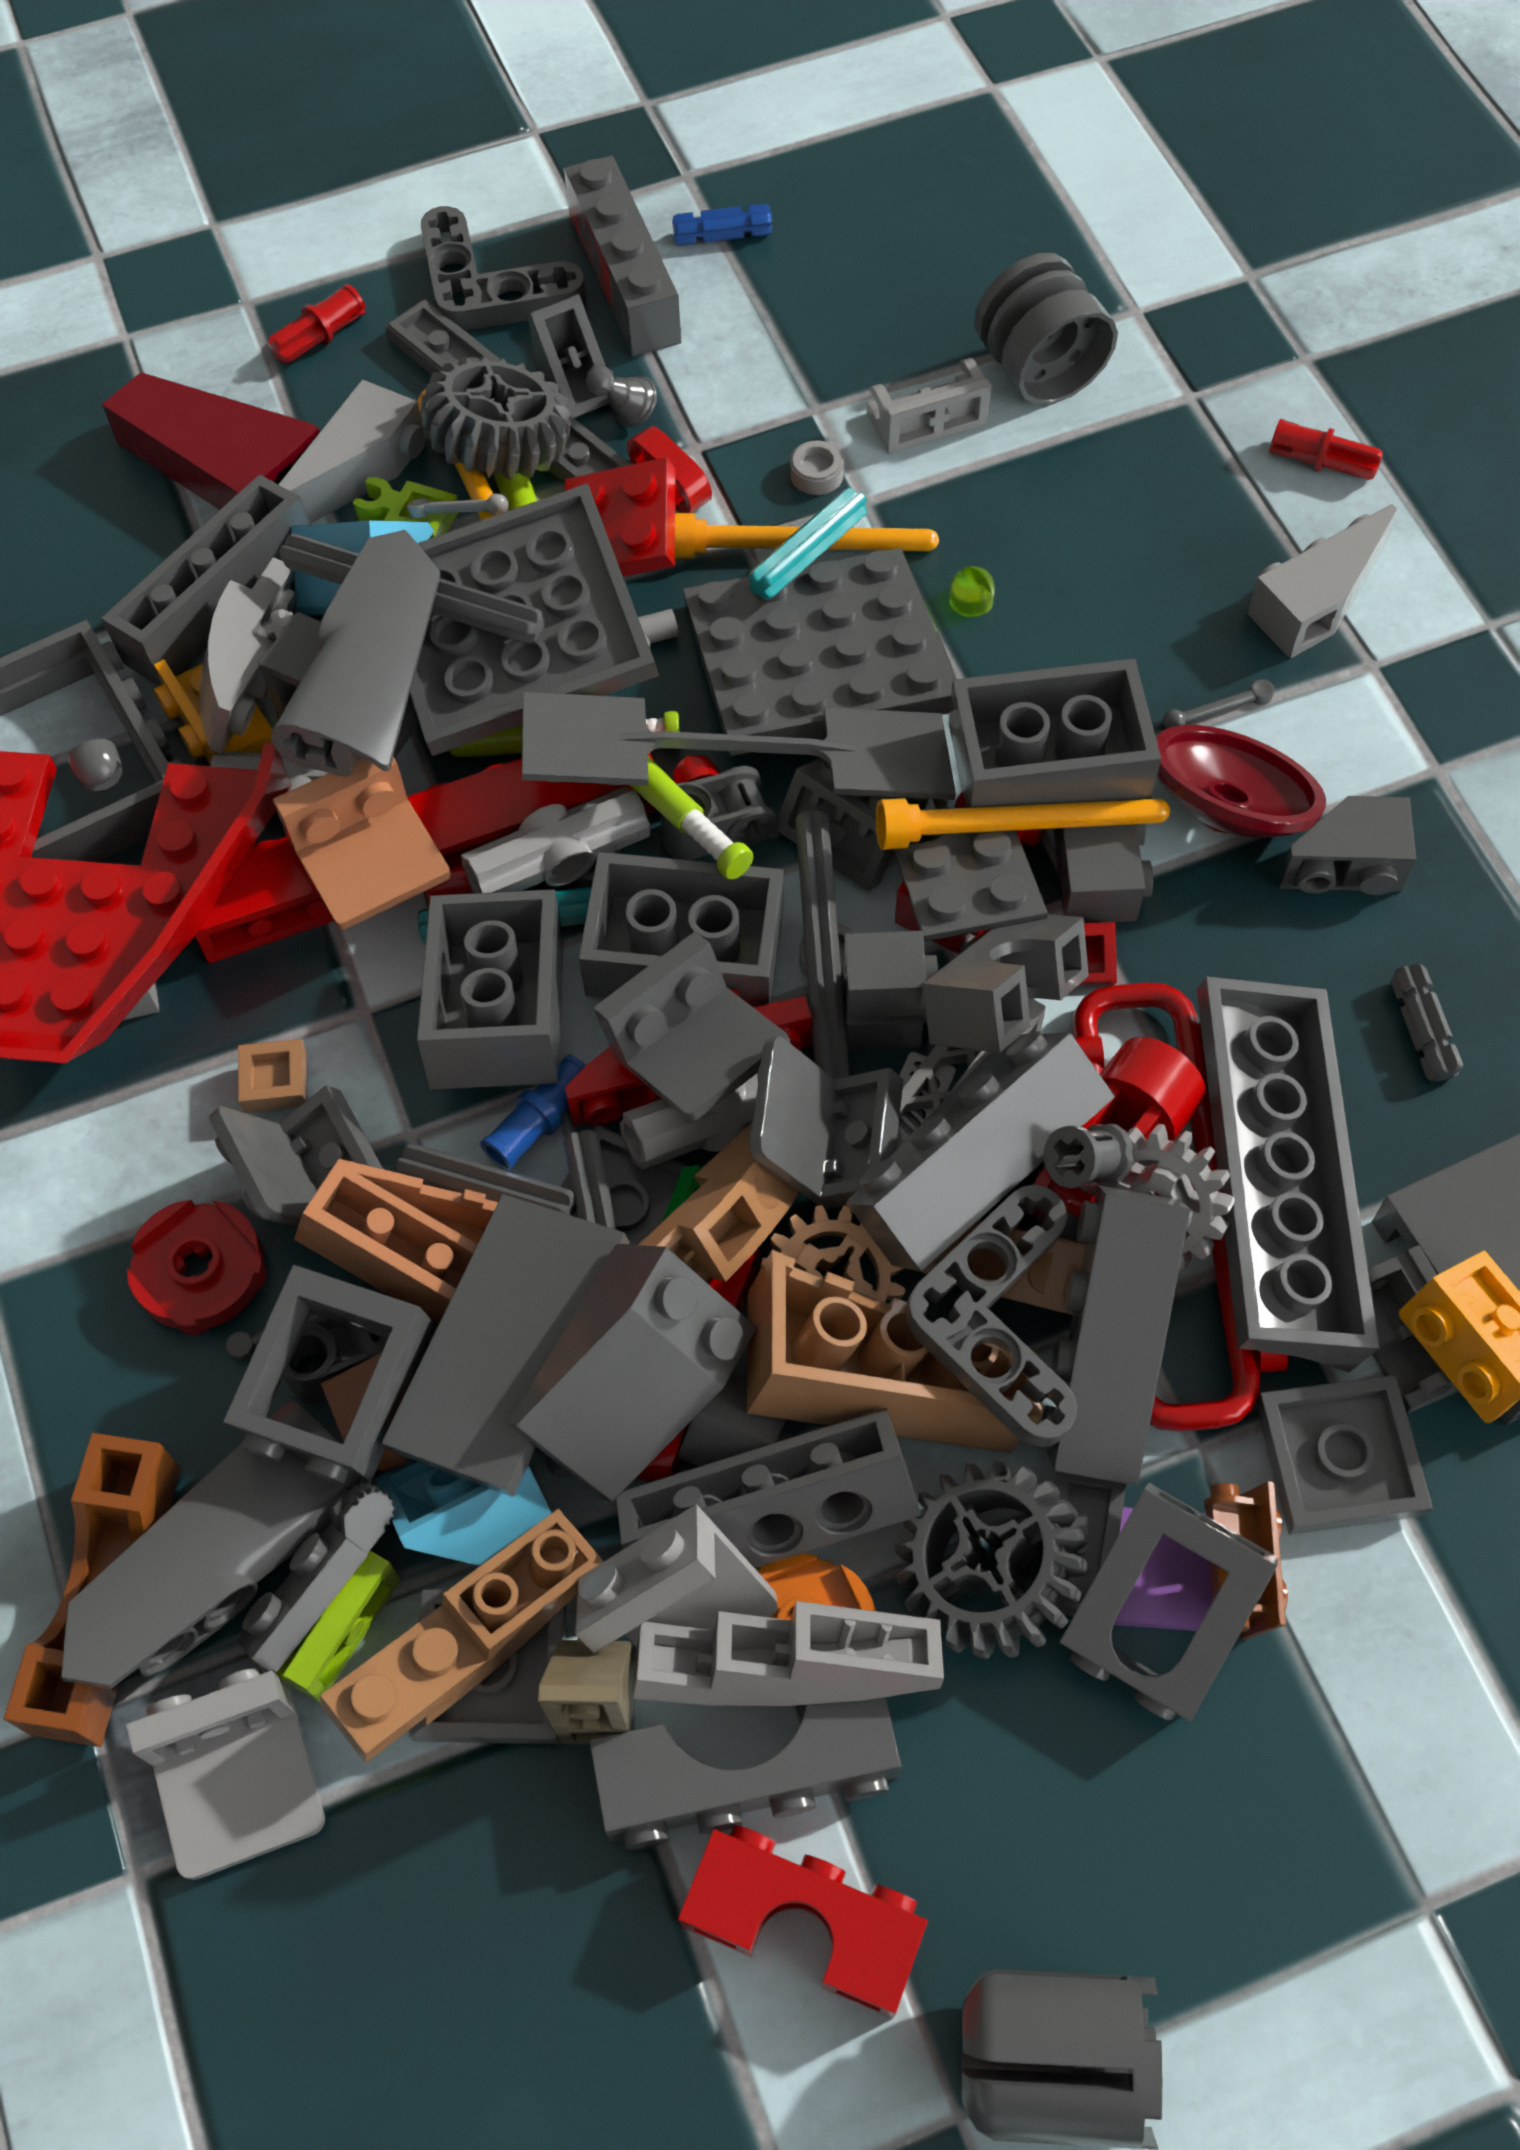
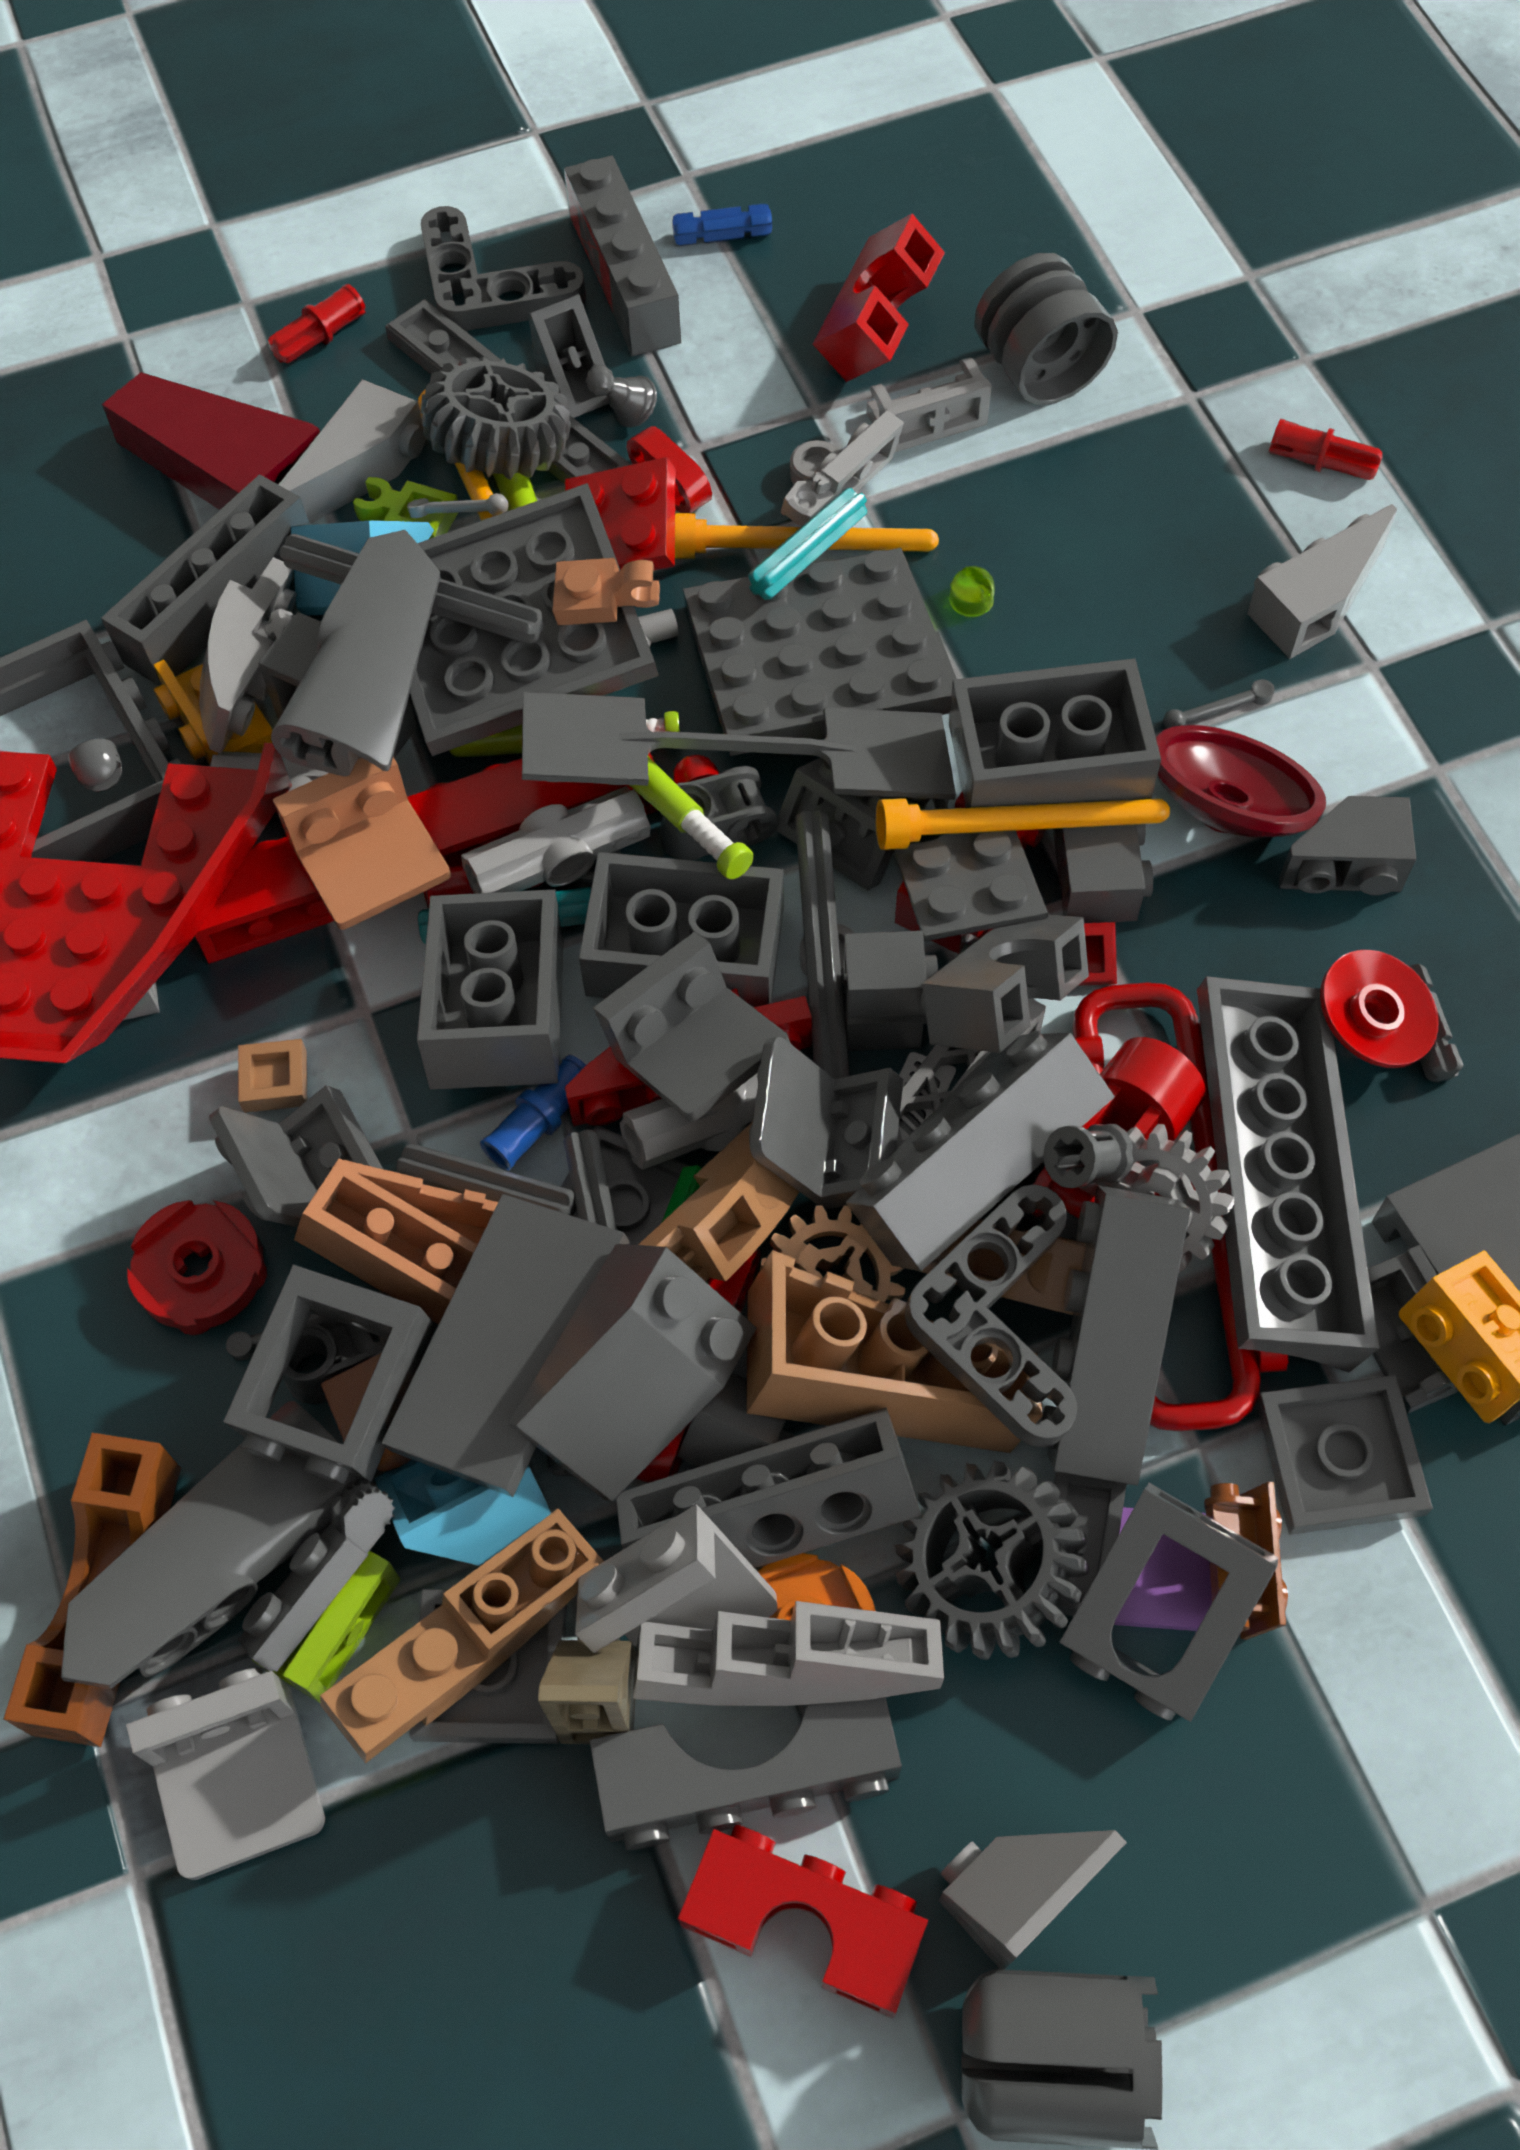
none -> nougat plate [552,558,660,626]
none -> light grey hinge [780,410,904,527]
none -> red arch [813,213,945,382]
none -> light grey slope [938,1830,1127,1970]
none -> red dish [1320,950,1439,1068]

